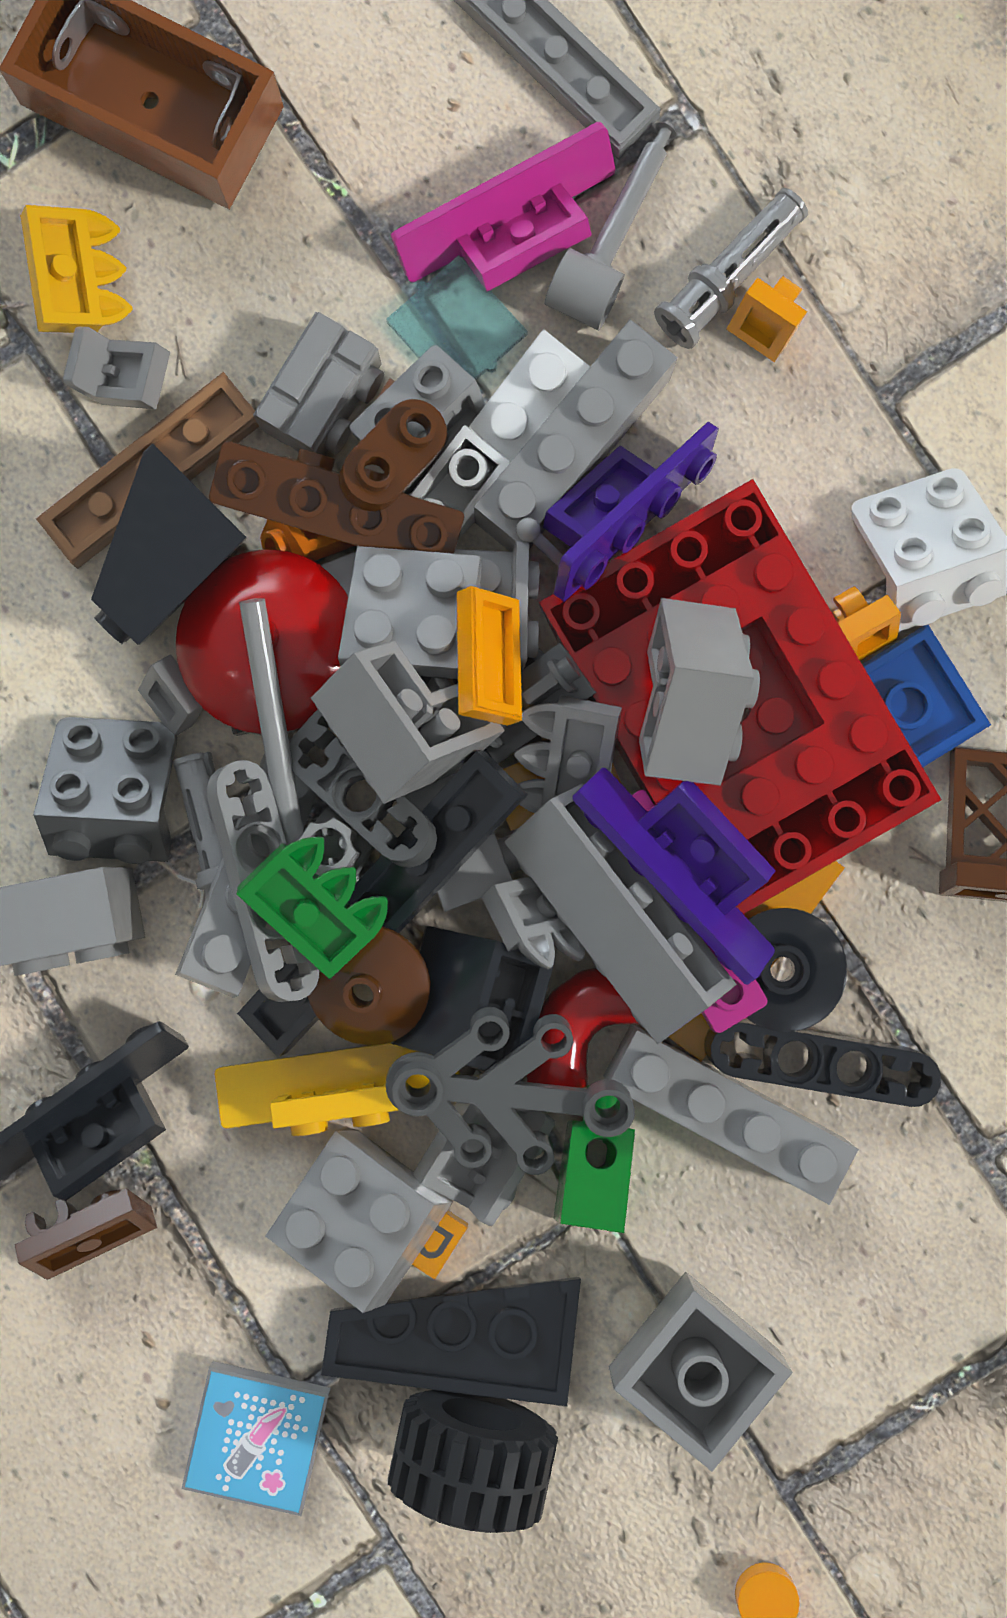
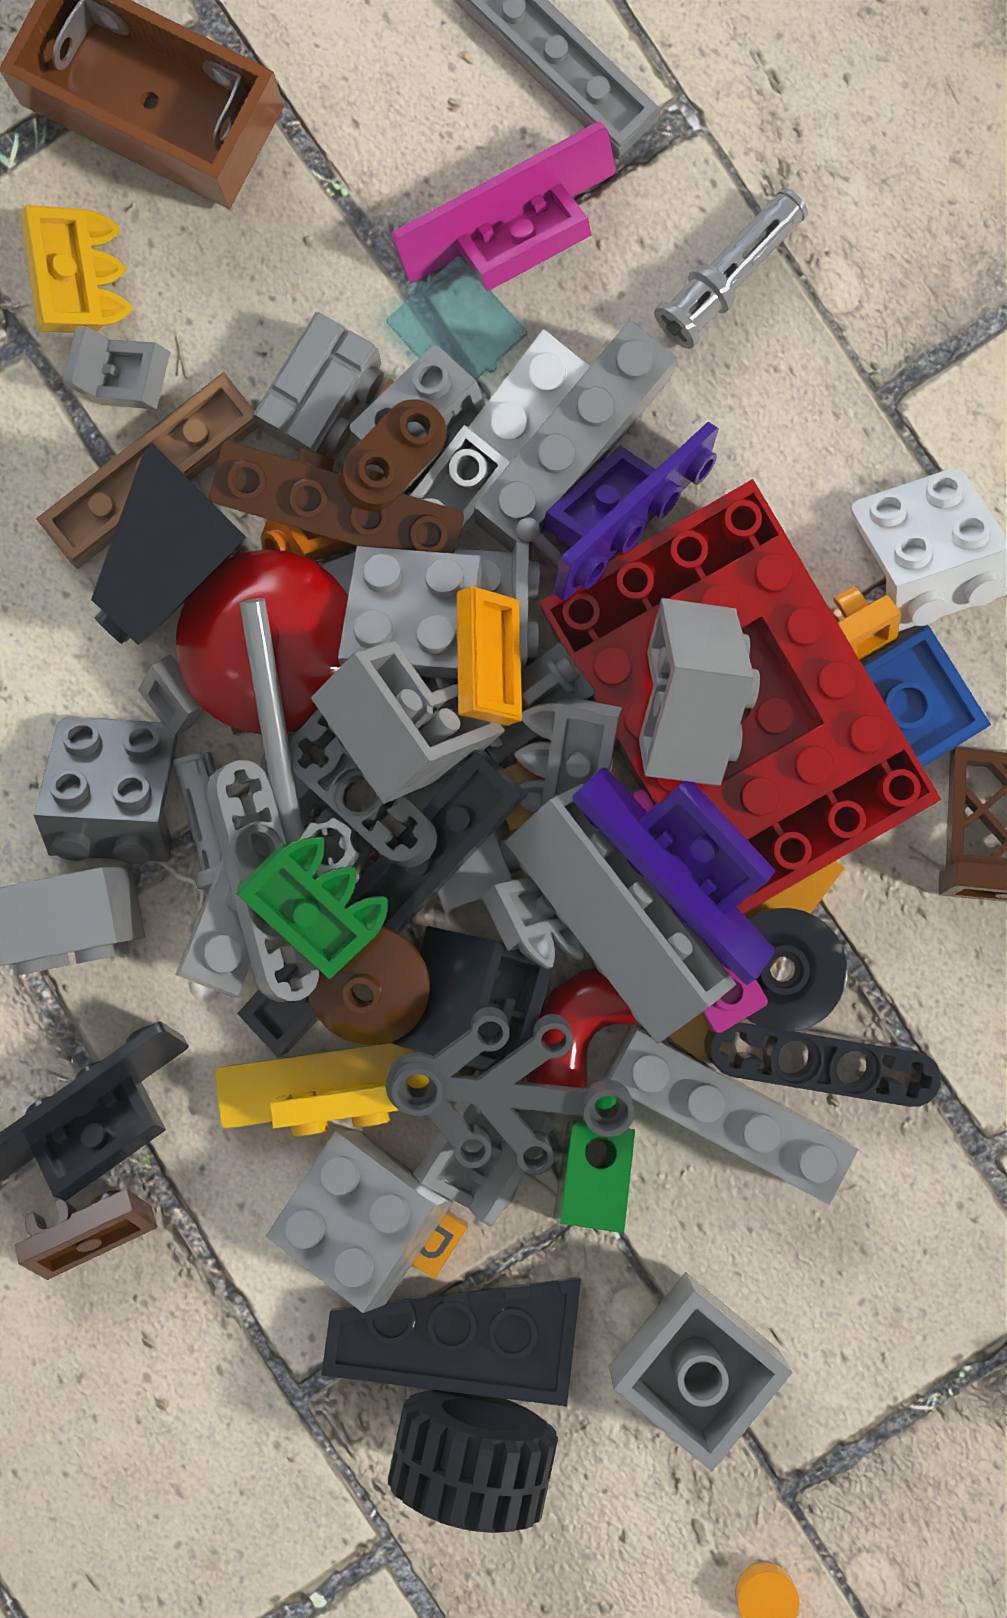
medium azure tile [182,1361,331,1516] -> none
light grey piece [545,122,677,331] -> none
light orange tile [726,276,807,363] -> none

